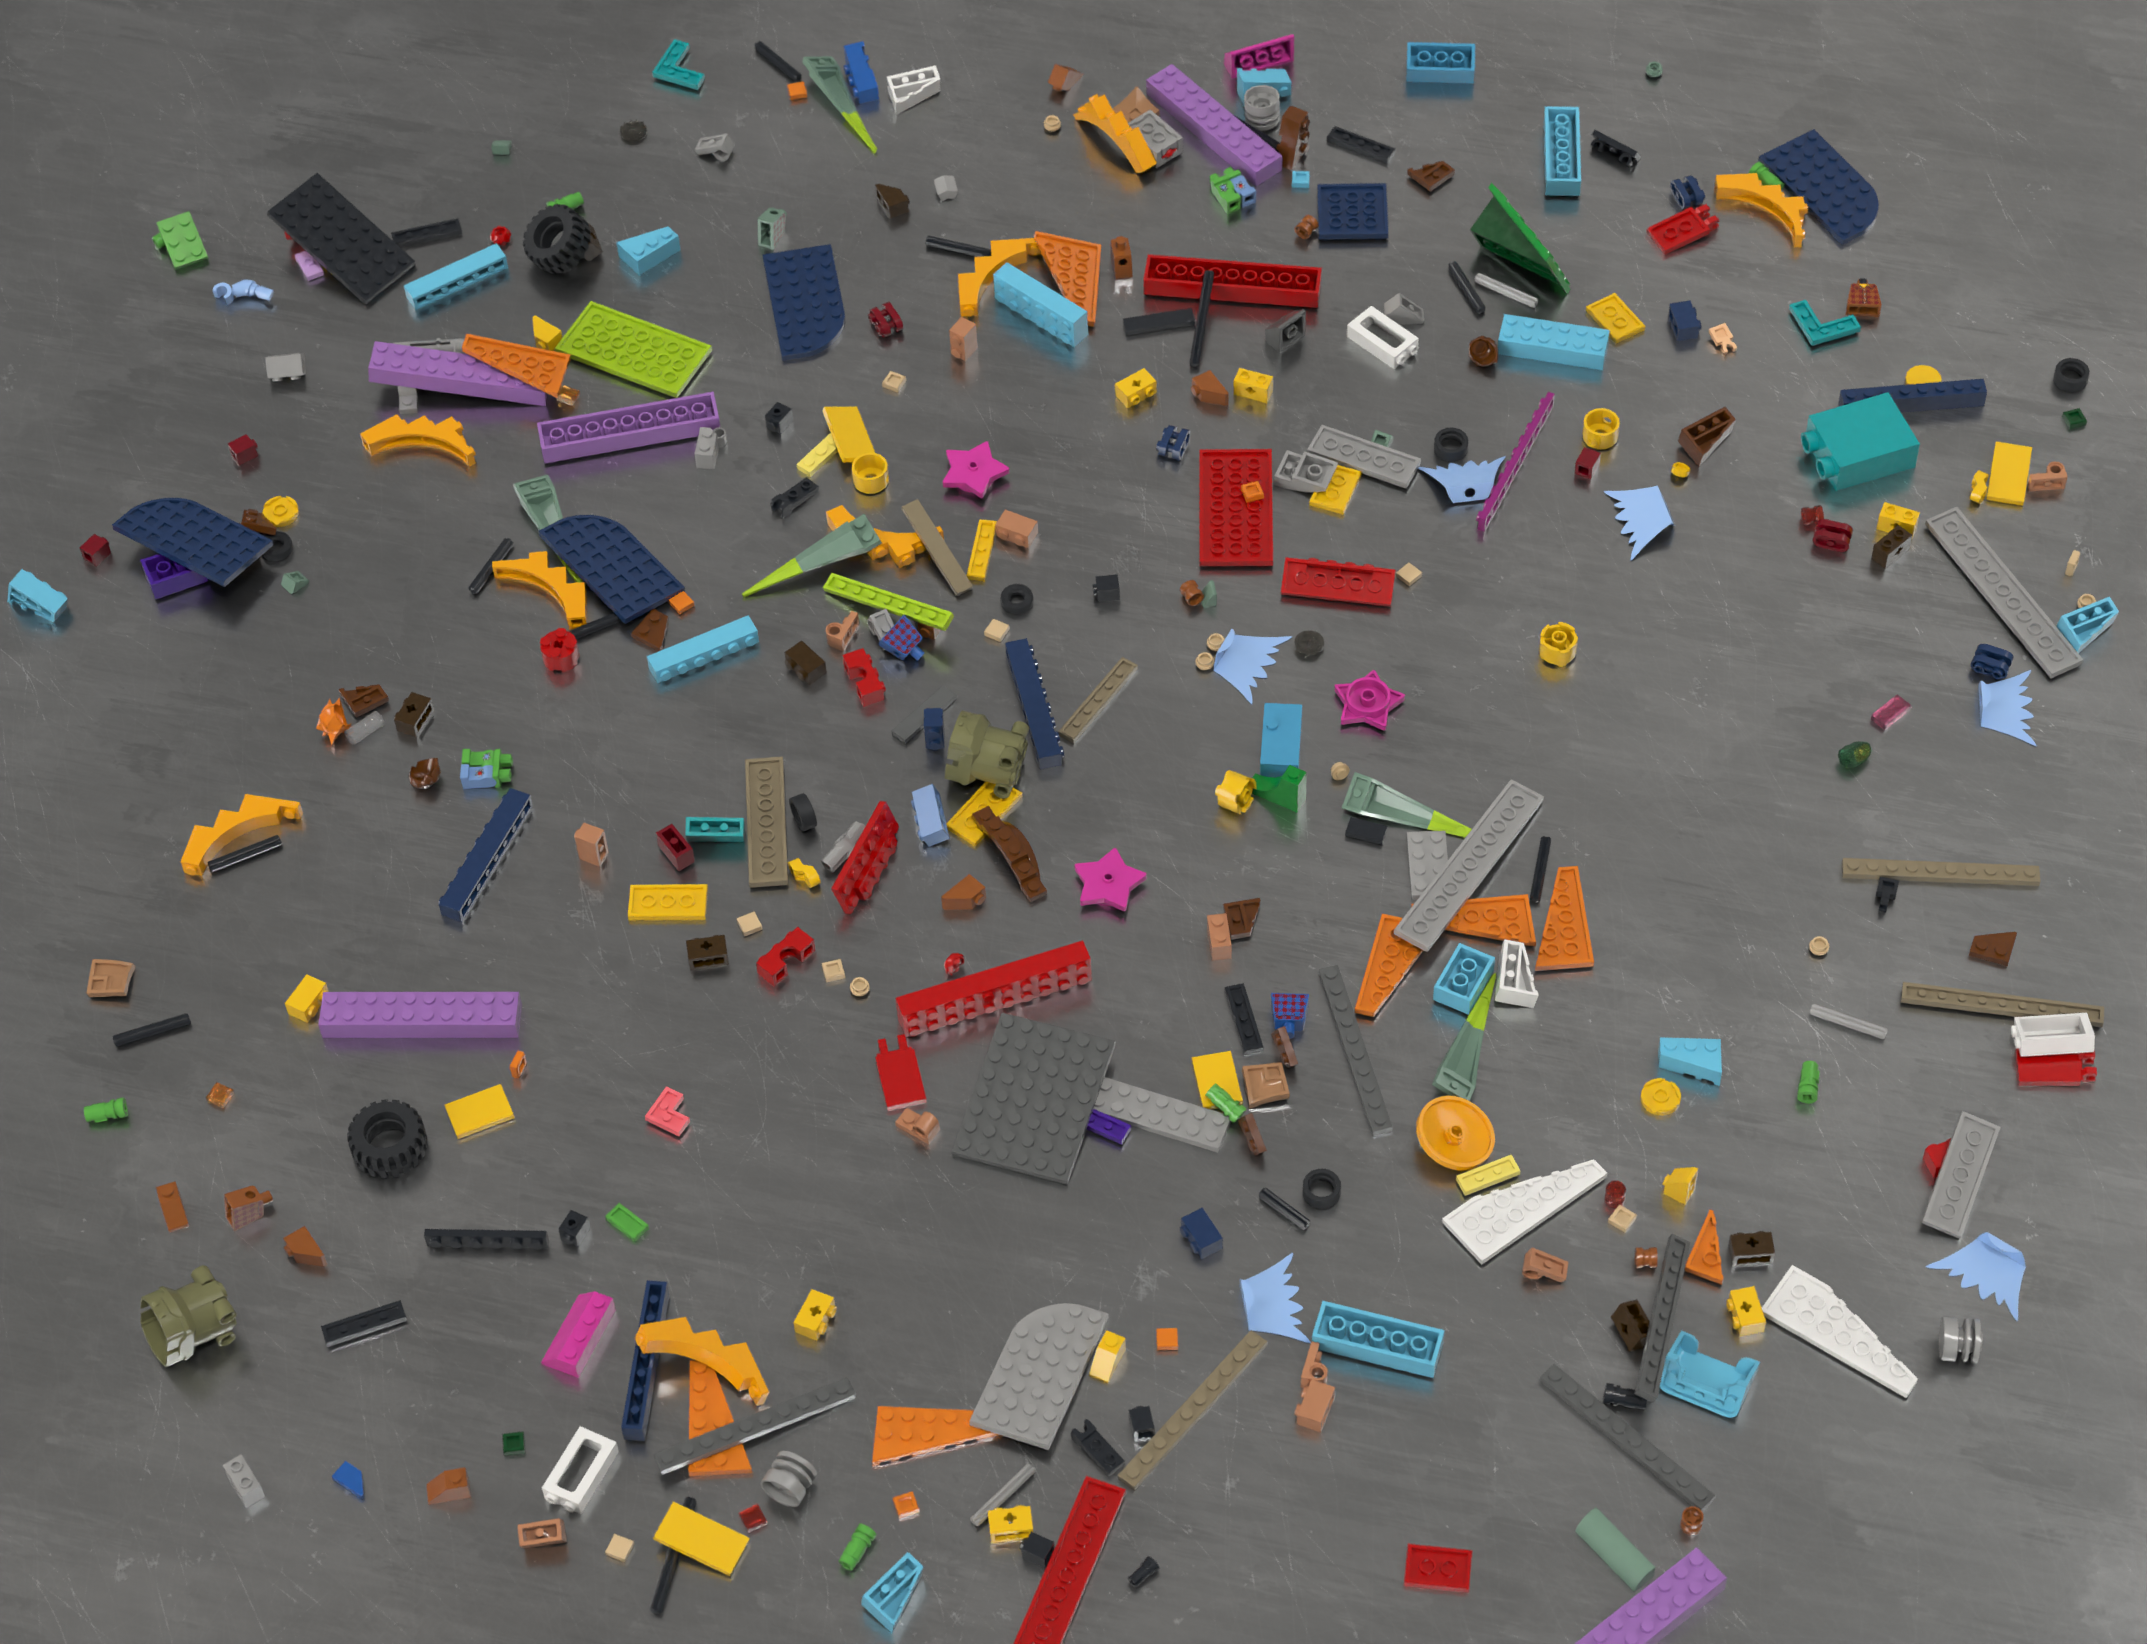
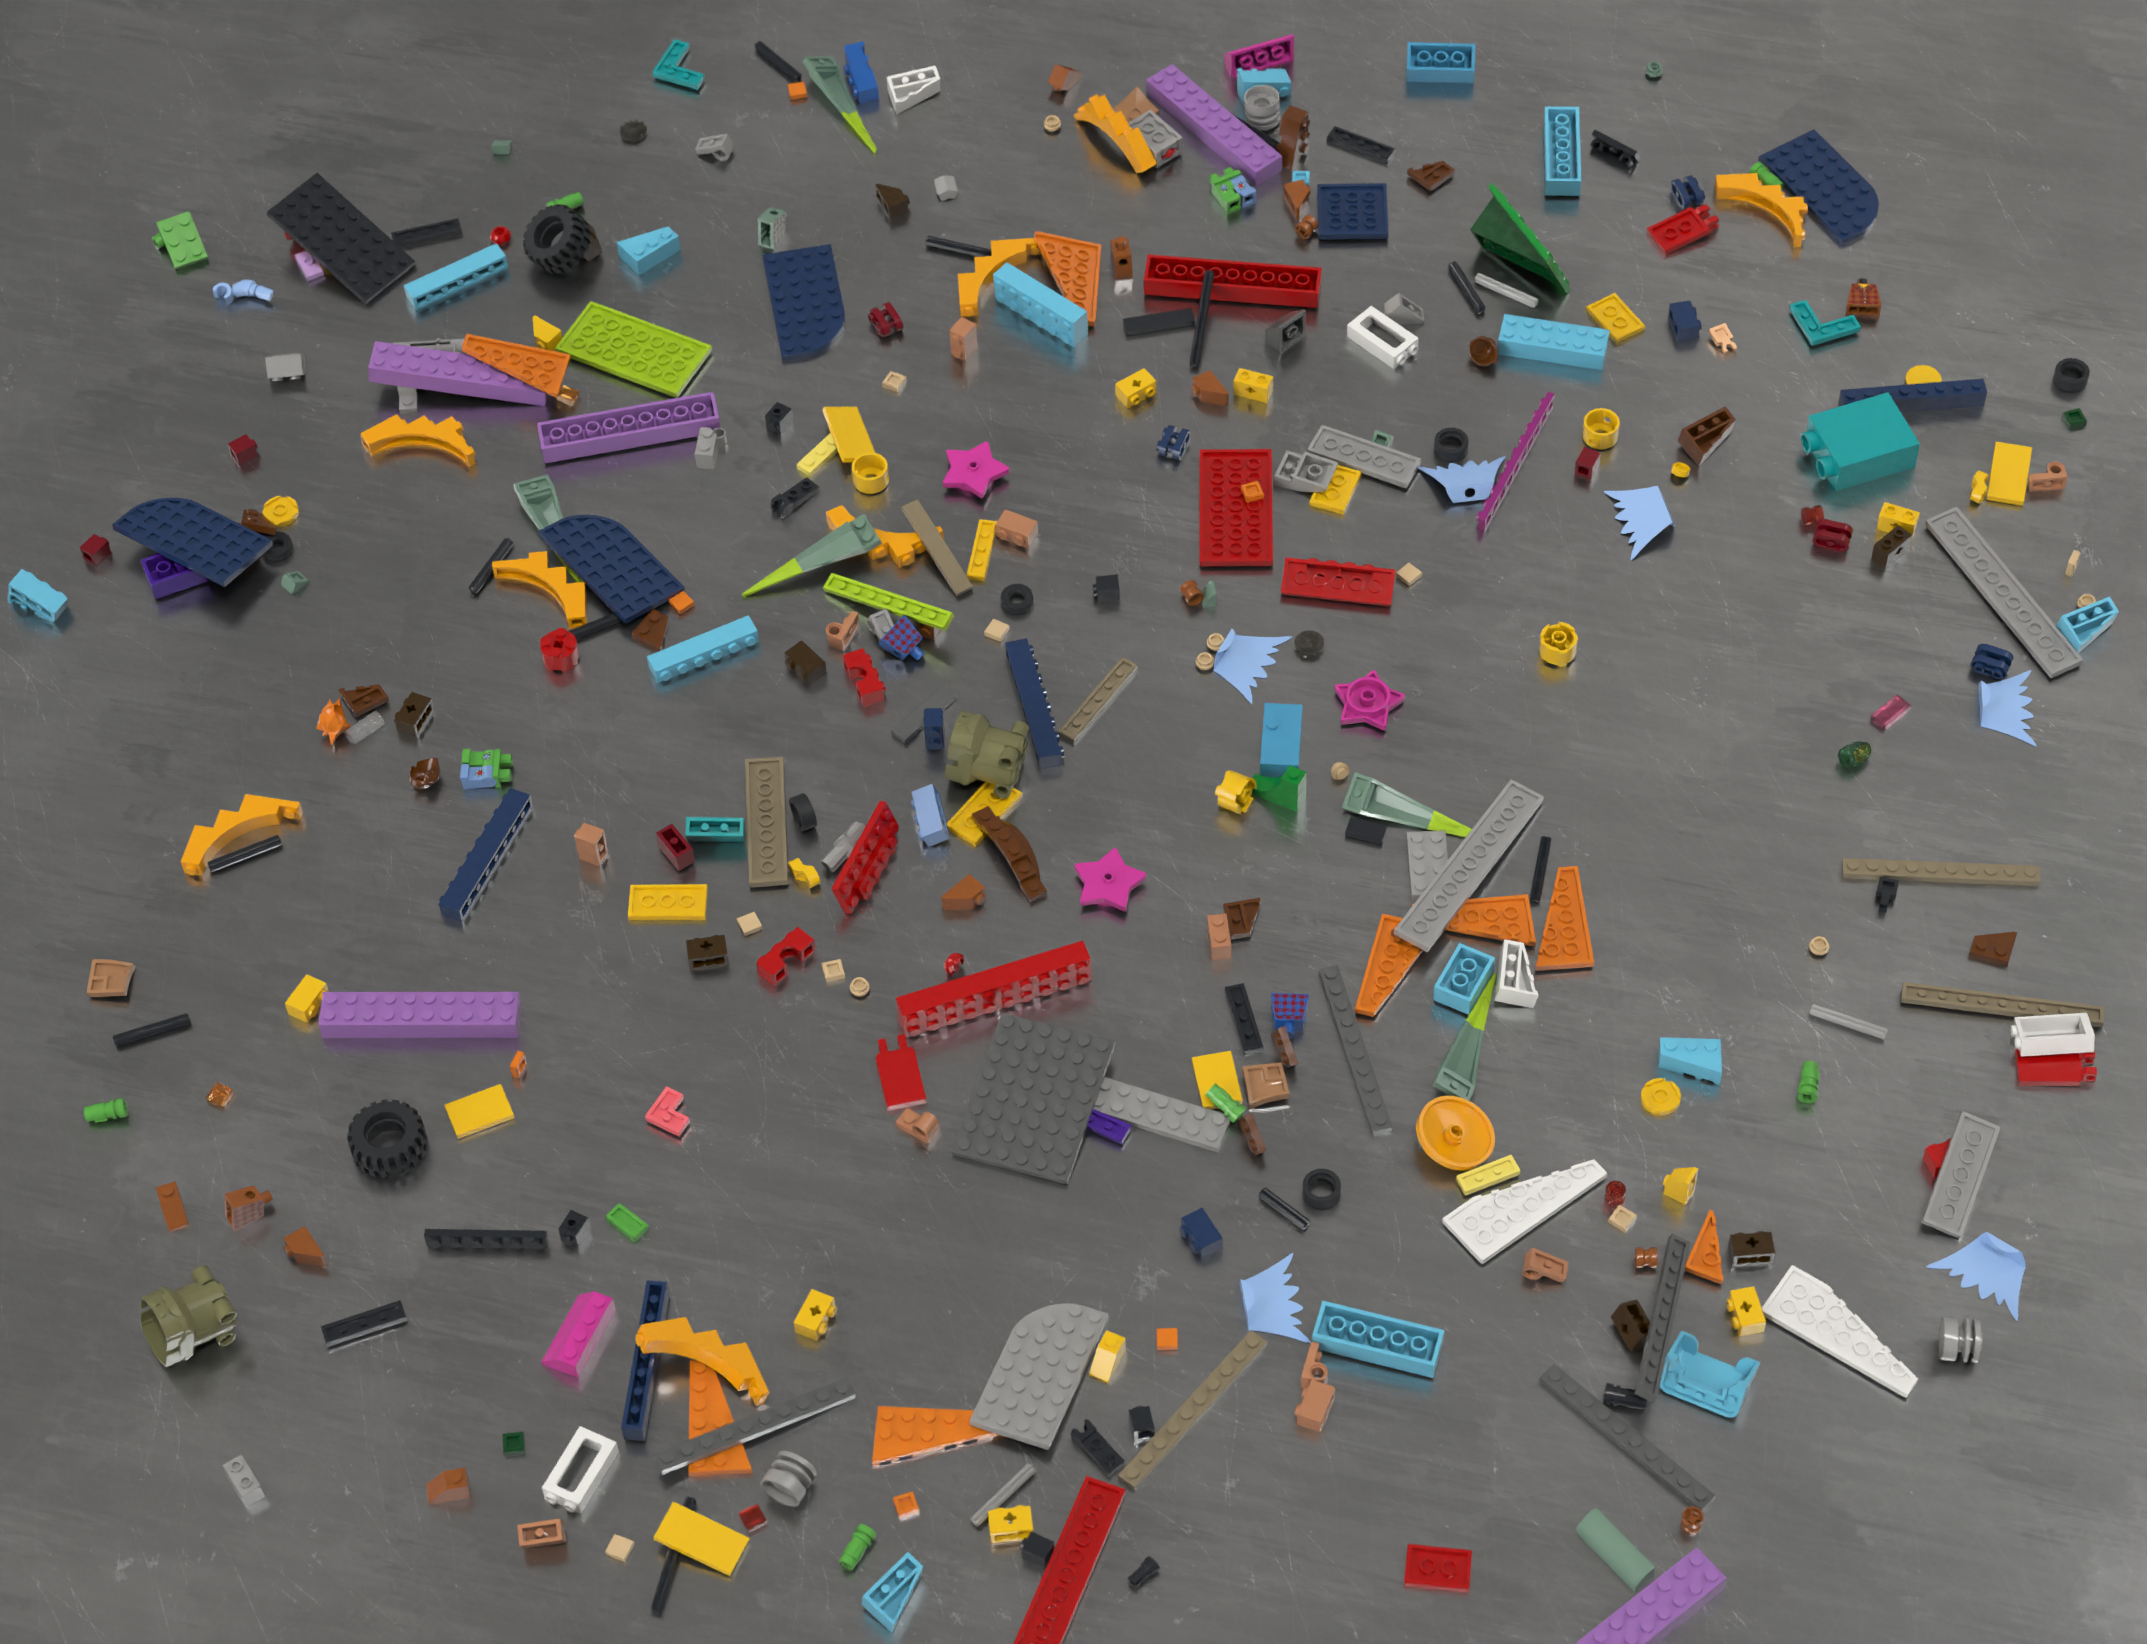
blue tile [332,1461,364,1499] -> none
none -> dark orange slope [1283,179,1311,220]

